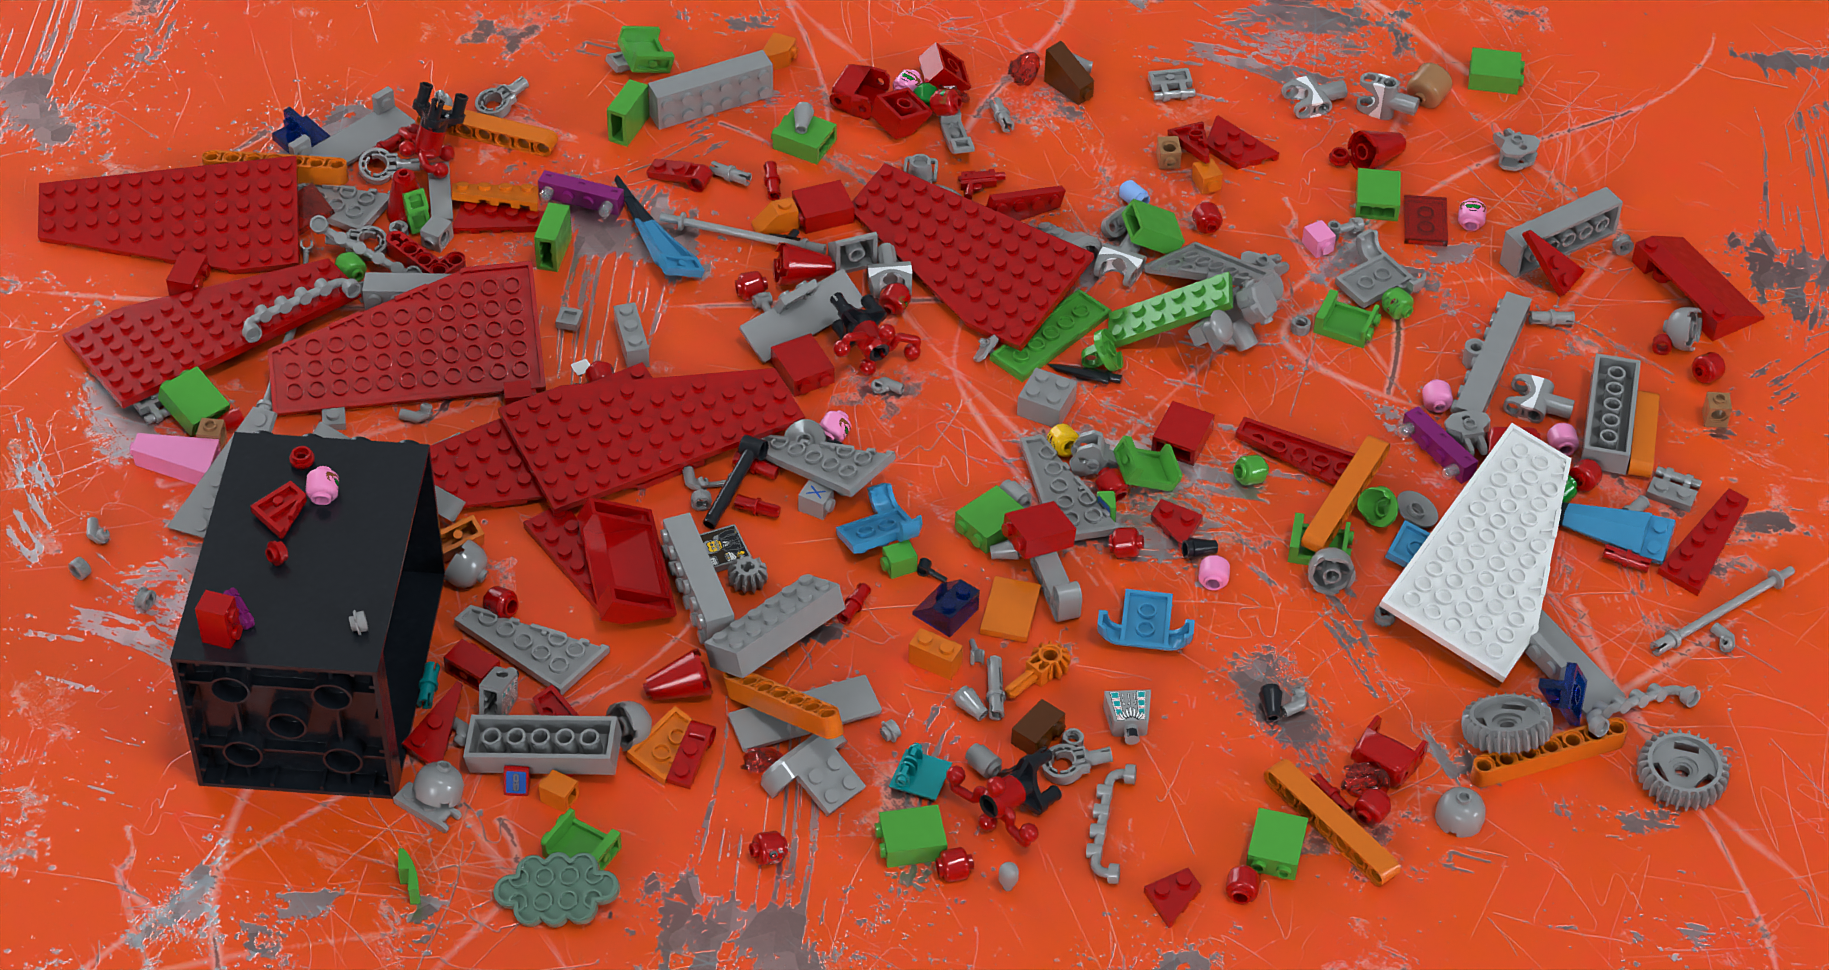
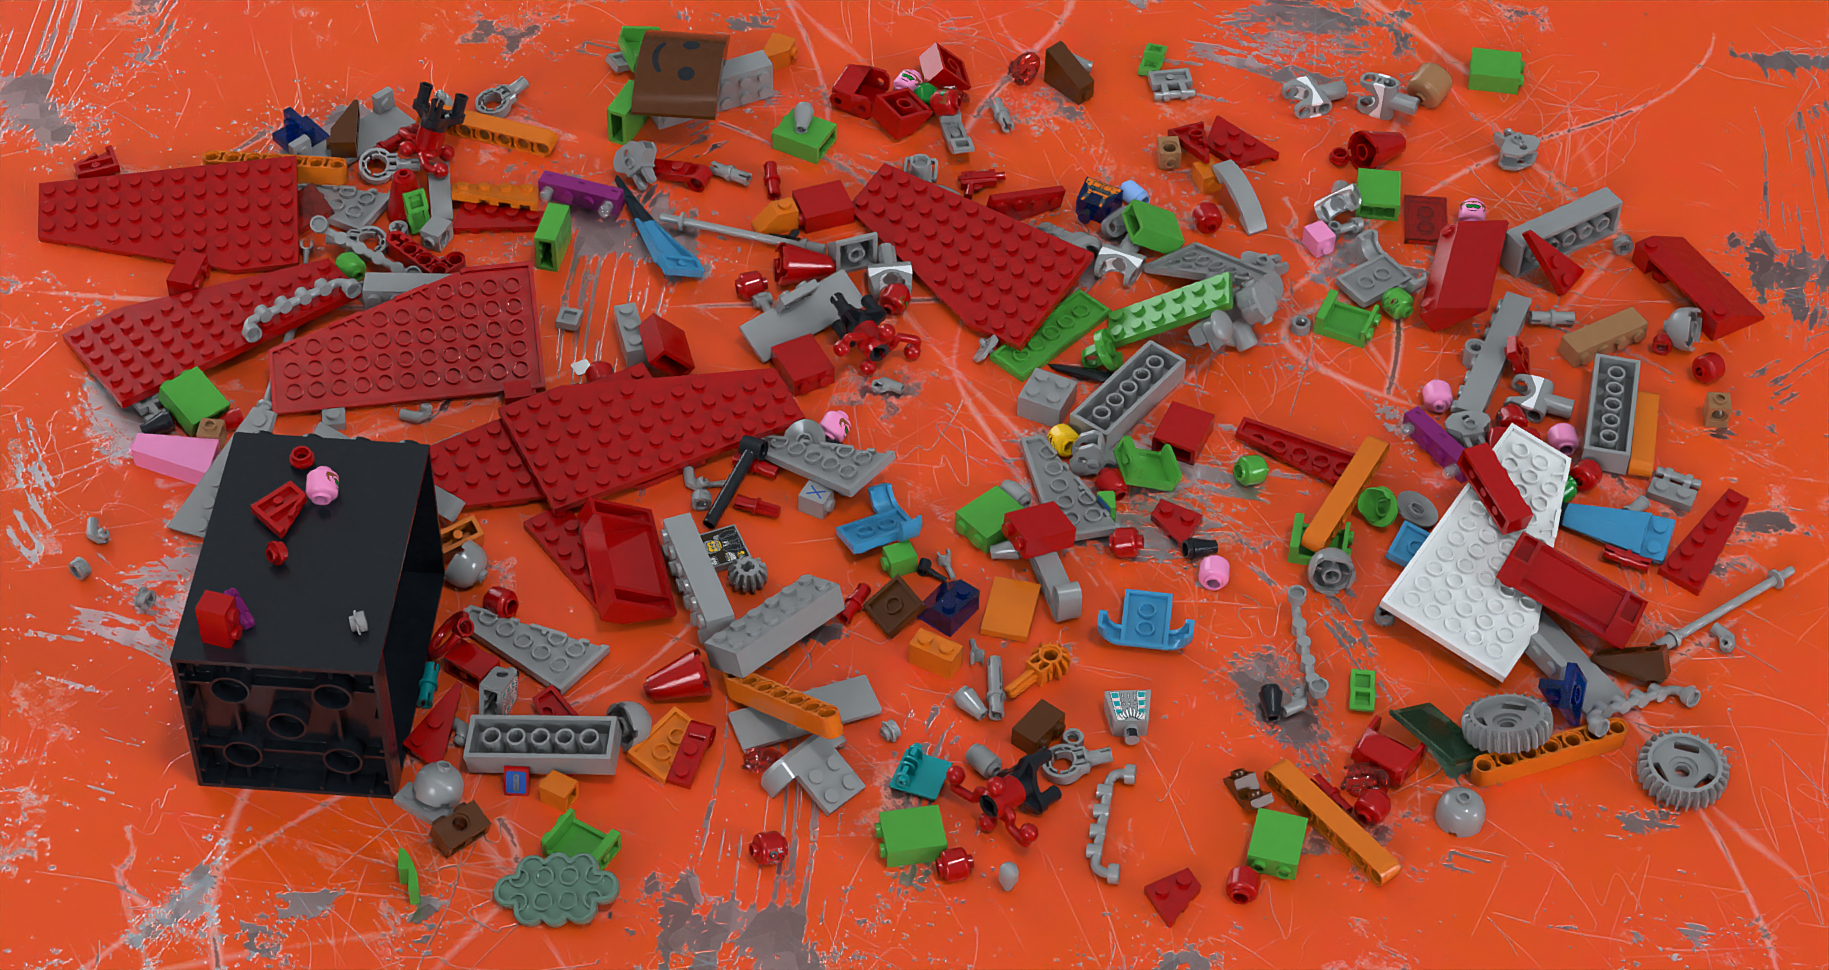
none -> red wing [73,145,121,179]
none -> black cone [140,411,176,435]
none -> reddish brown slope [326,100,360,158]
none -> red piece [428,611,474,659]
none -> reddish brown brick [429,800,491,859]
none -> light grey hinge [613,141,657,191]
none -> reddish brown slope [631,30,730,120]
none -> red brick [638,313,695,376]
none -> reddish brown tile [864,574,927,639]
none -> light grey hand [937,549,956,580]
none -> light grey brick [1069,340,1186,449]
none -> clear blue torso [1076,176,1123,224]
none -> bright green slope [1138,43,1168,76]
none -> light grey slope [1211,159,1267,236]
none -> reddish brown slope [1223,768,1274,811]
none -> light grey bar [1287,585,1329,700]
none -> light grey connector [1314,180,1362,224]
none -> bright green slope [1349,669,1375,713]
none -> clear green piece [1389,702,1489,767]
none -> red slope [1418,220,1509,333]
none -> red brick [1457,442,1533,535]
none -> red head [1495,405,1528,427]
none -> red slope [1496,531,1648,650]
none -> red wing [1504,335,1530,382]
none -> medium nougat brick [1558,307,1648,368]
none -> reddish brown slope [1591,644,1671,683]

